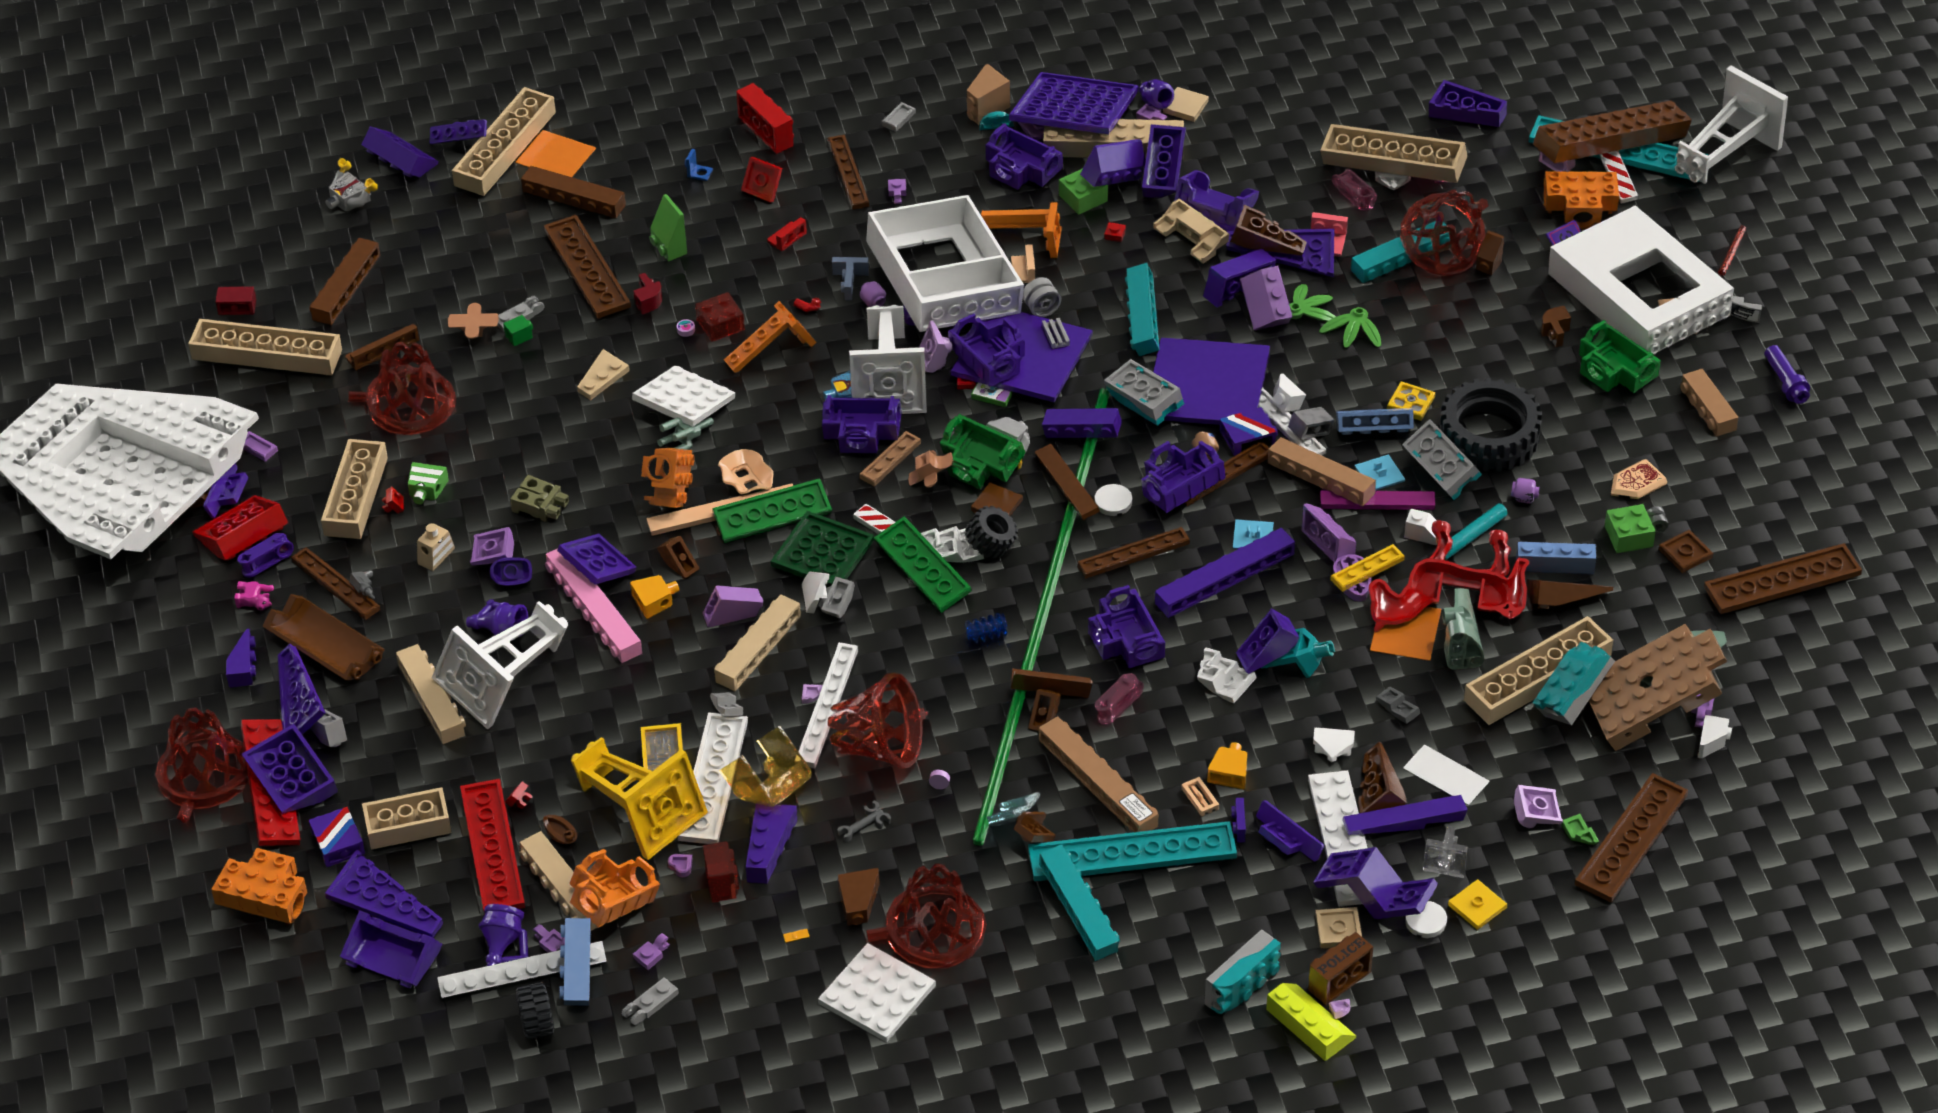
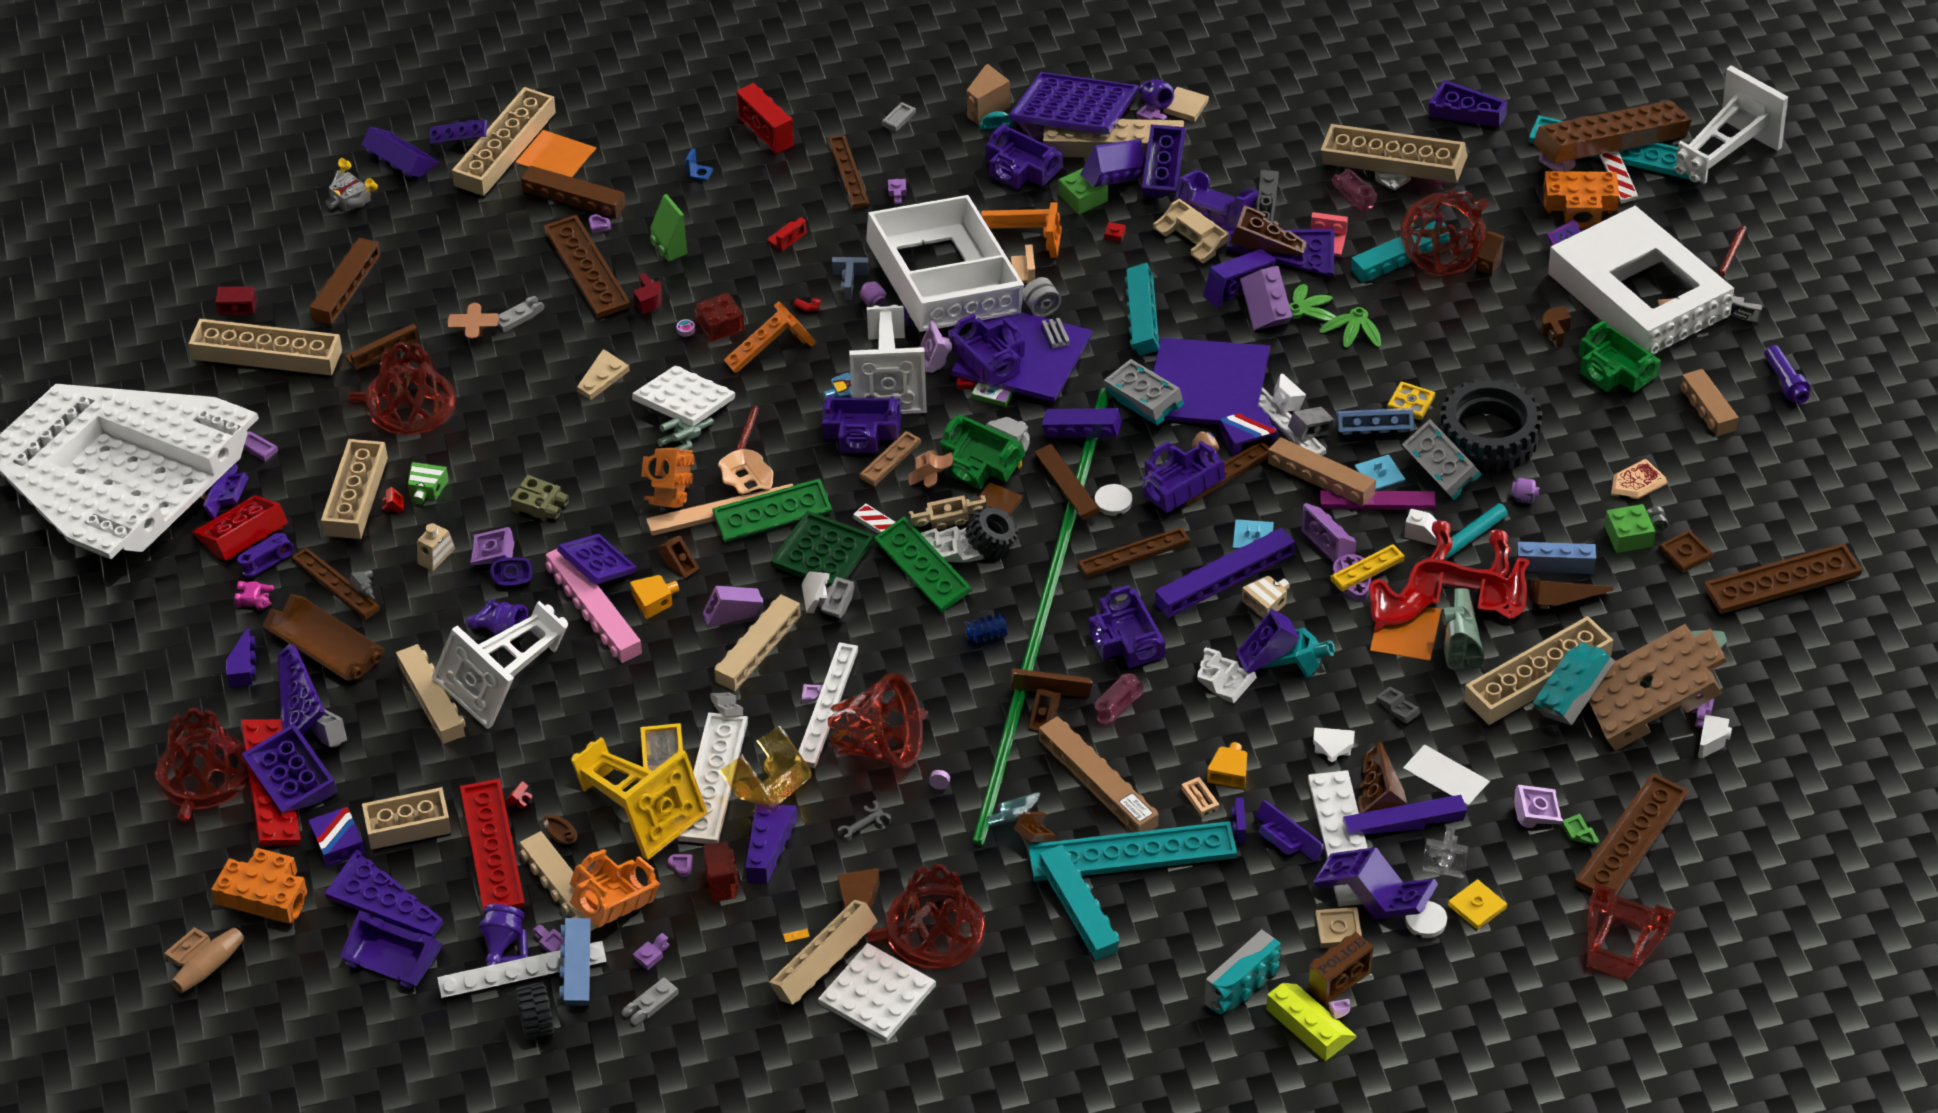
green brick [503,315,533,346] -> none
red tile [741,157,783,202] -> none
none -> medium nougat plate [164,927,244,993]
none -> medium lavender tile [589,214,611,234]
none -> clear red bar [736,405,759,451]
none -> tan brick [769,900,878,1005]
none -> tan bracket [909,495,987,529]
none -> tan torso [1242,576,1290,618]
none -> dark grey slope [1256,170,1279,223]
none -> clear red windscreen [1587,883,1676,980]

